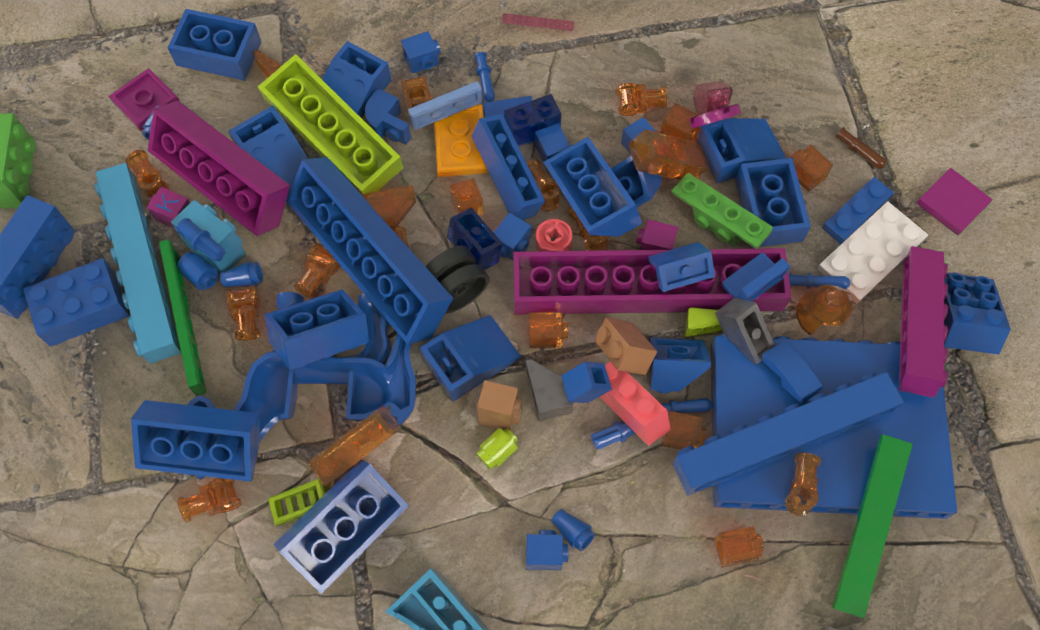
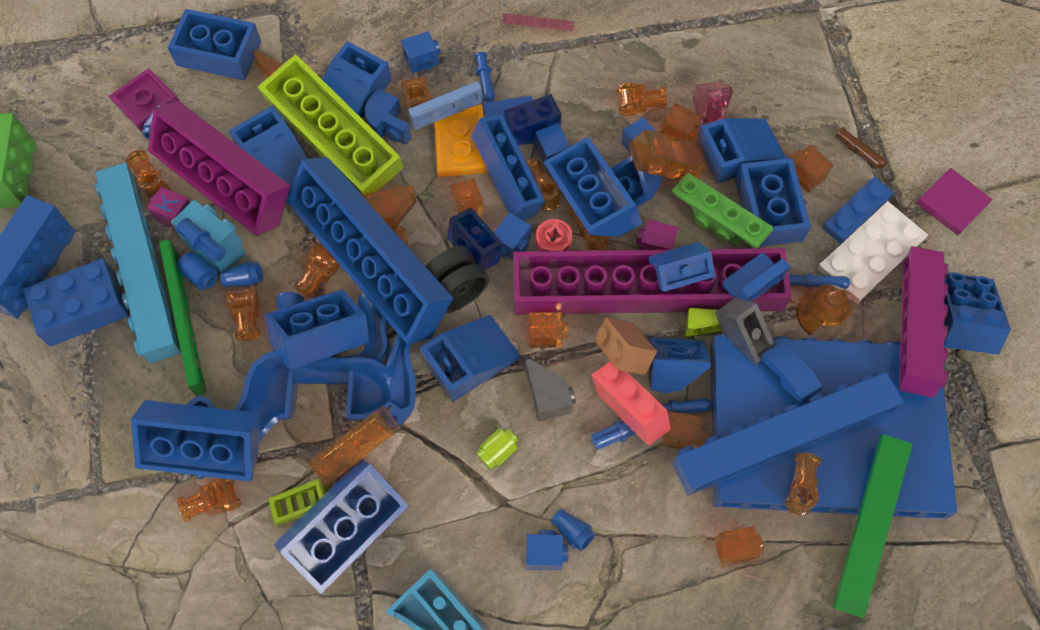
medium nougat brick [477,380,522,432] -> none
blue brick [561,361,612,403] -> none
magenta tile [689,103,742,129] -> none

